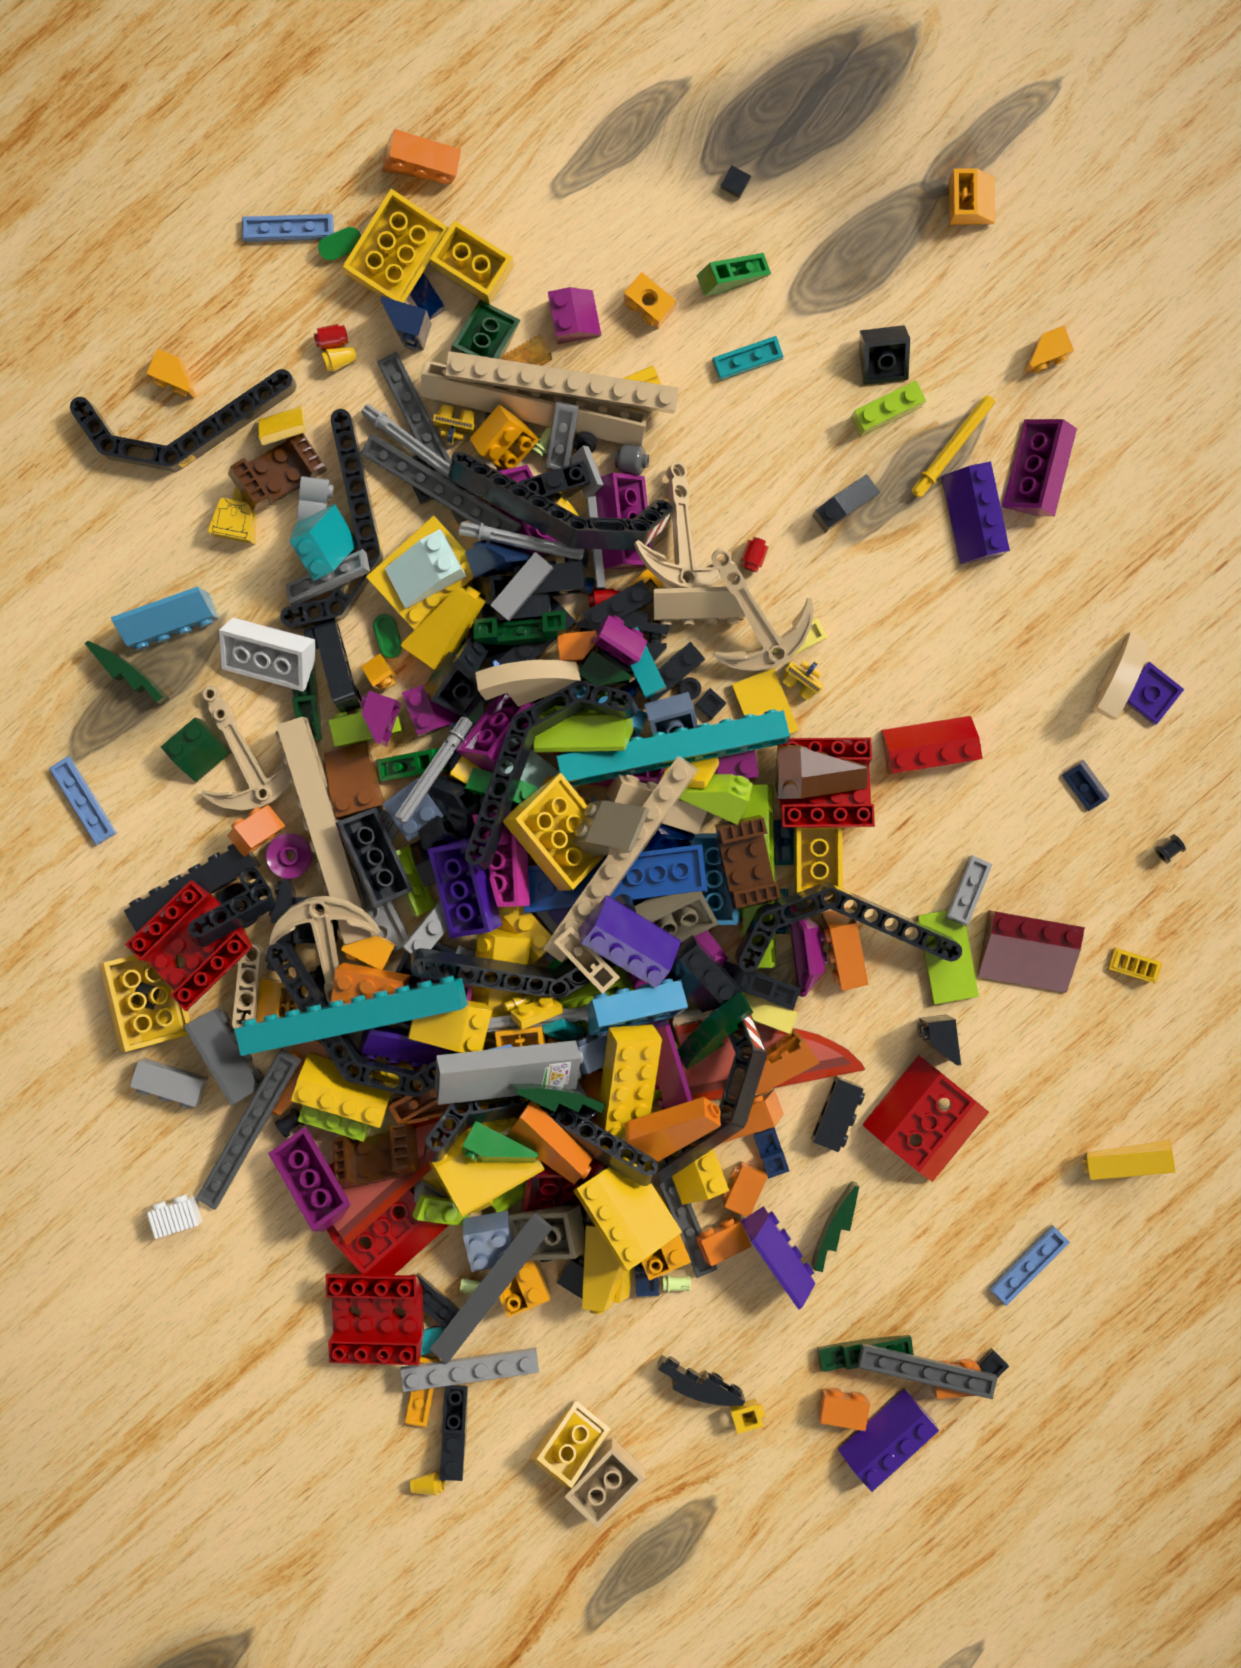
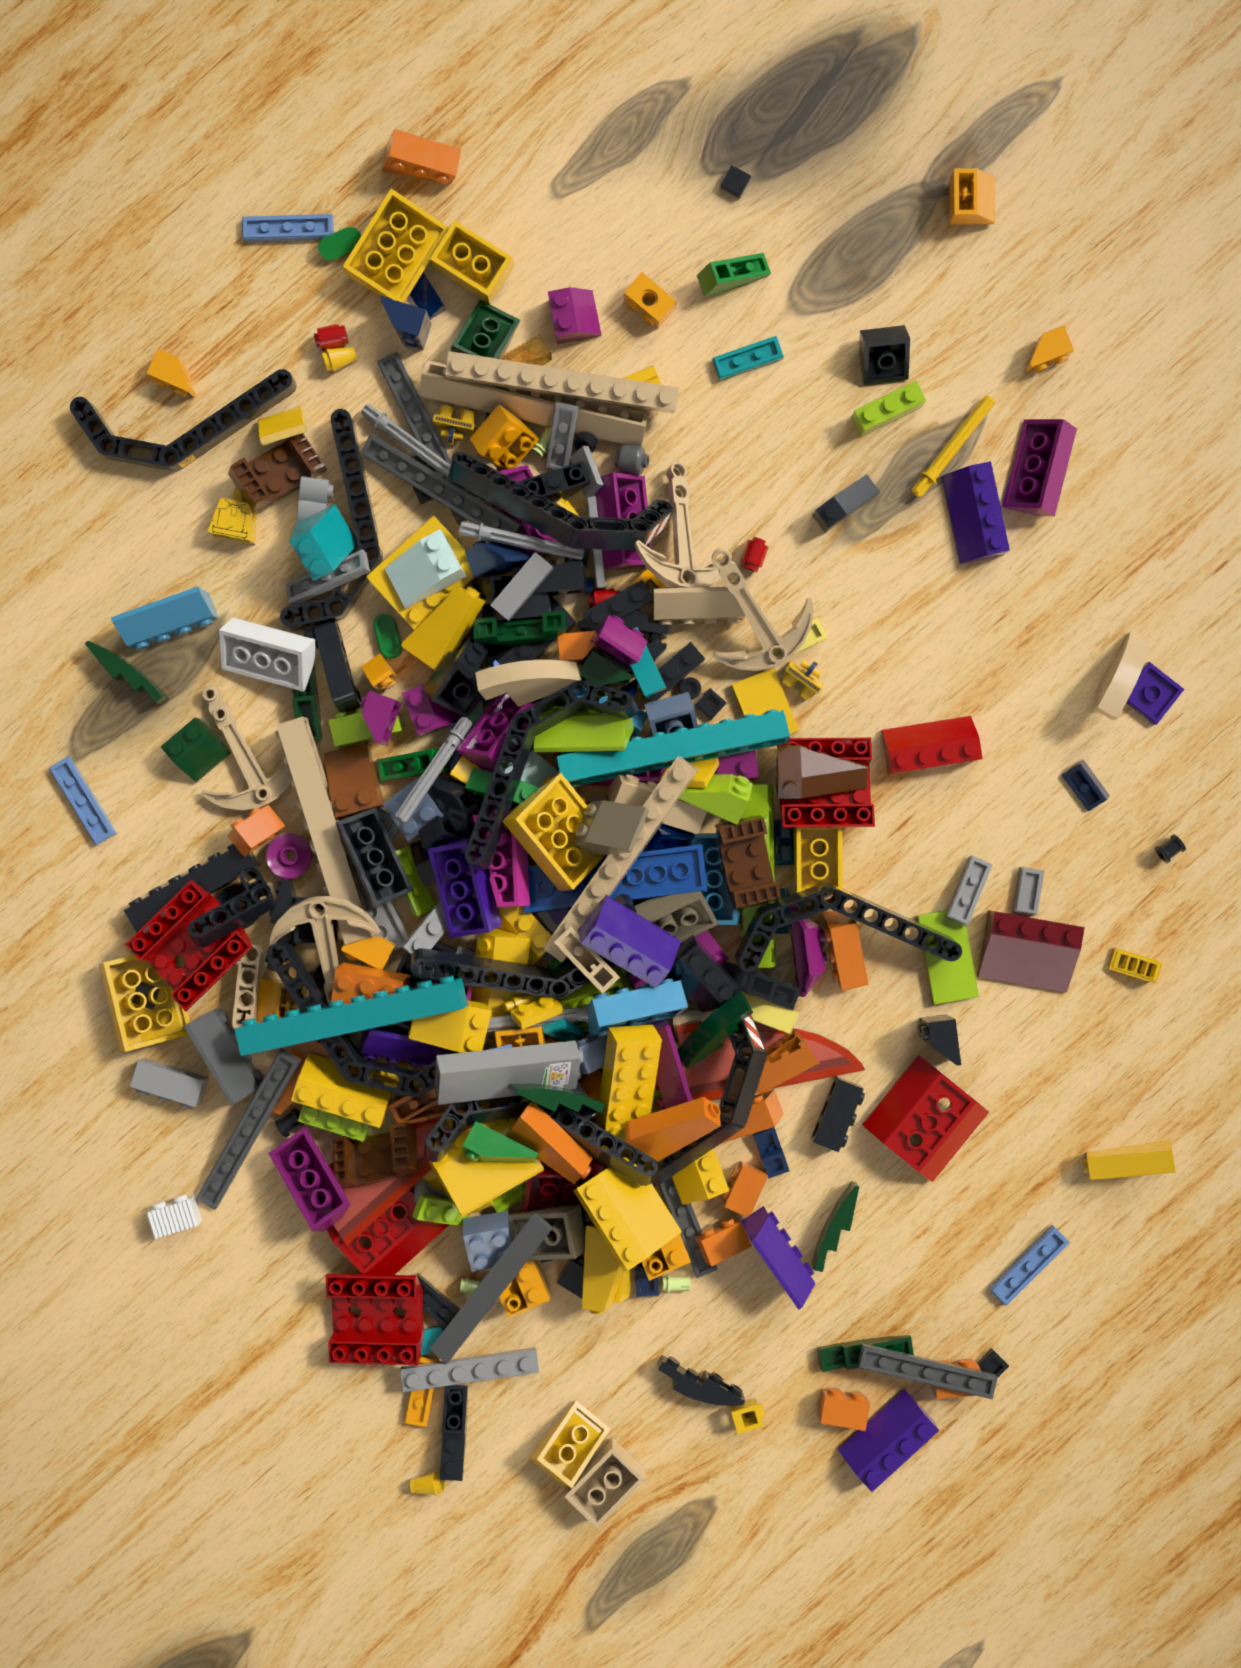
none -> light grey tile [1013,867,1044,915]

